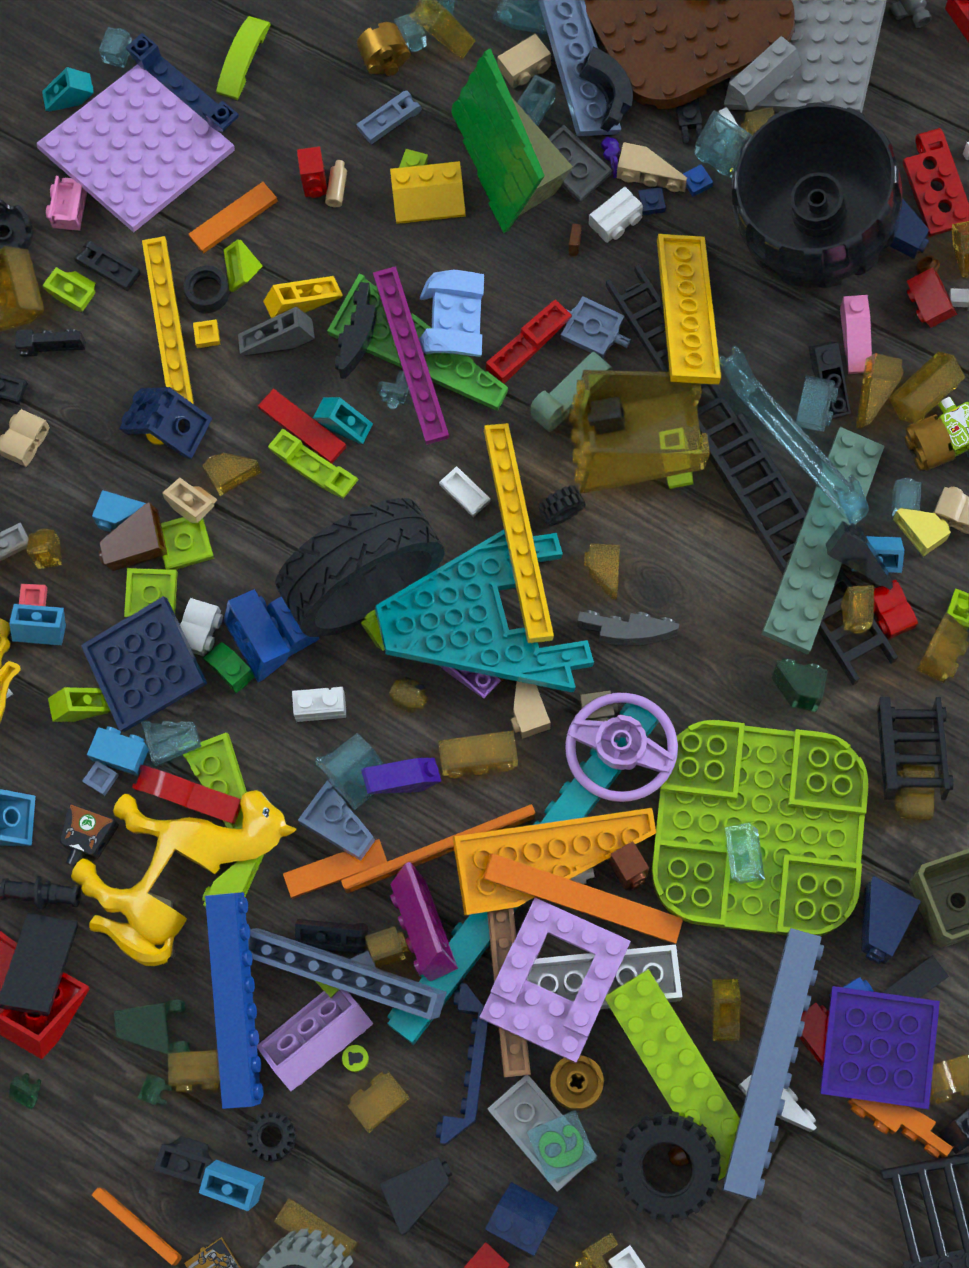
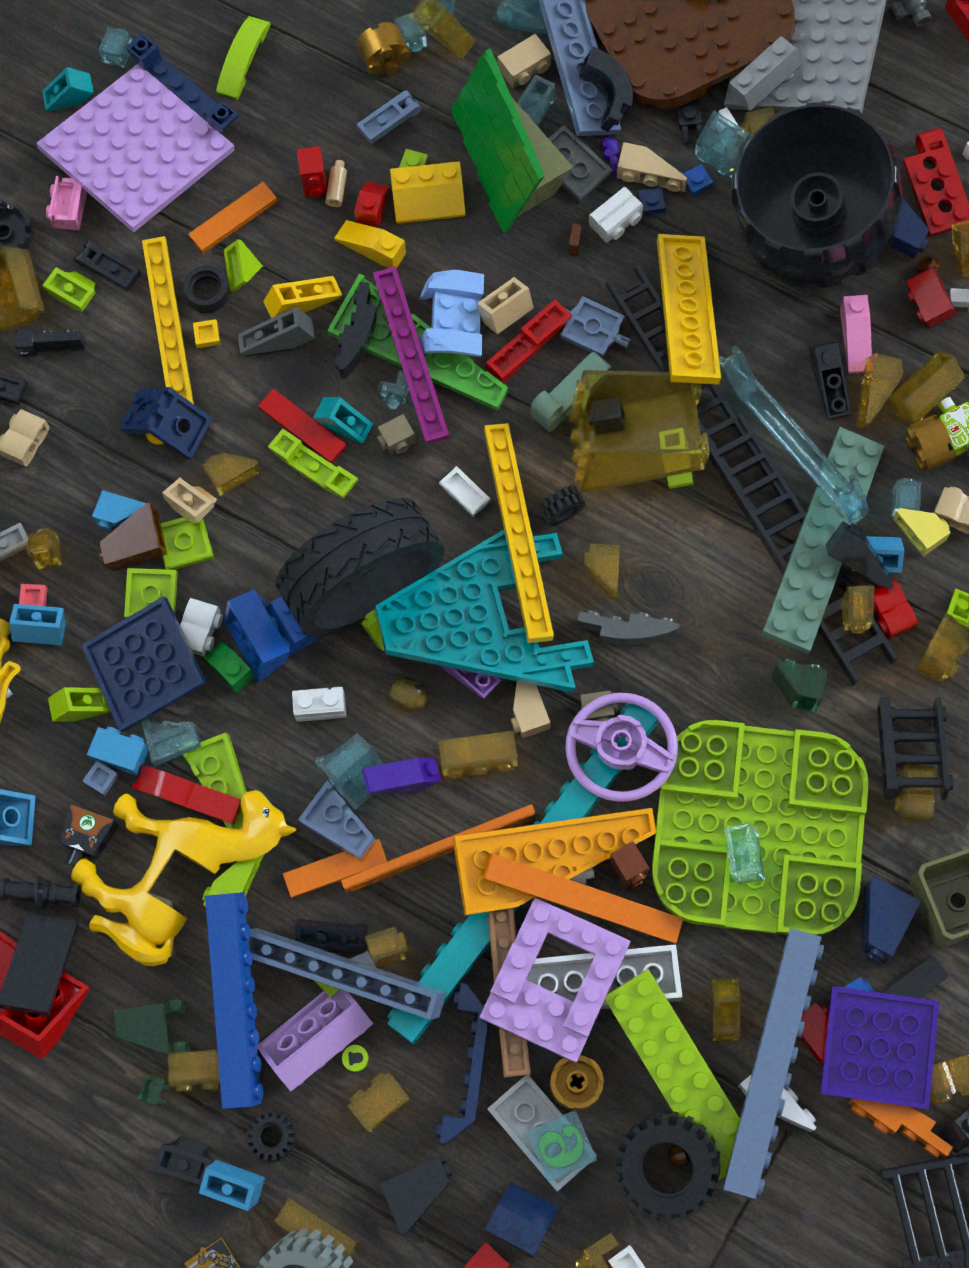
clear green tile [9,1073,41,1110] -> none
orange tile [92,1188,182,1265] -> none
magenta slope [390,862,458,982] -> none
clear light blue brick [795,375,838,432] -> none
none -> yellow slope [334,220,406,268]
none -> red slope [354,182,390,228]
none -> dark tan brick [377,414,416,456]
none -> tan brick [477,277,534,334]

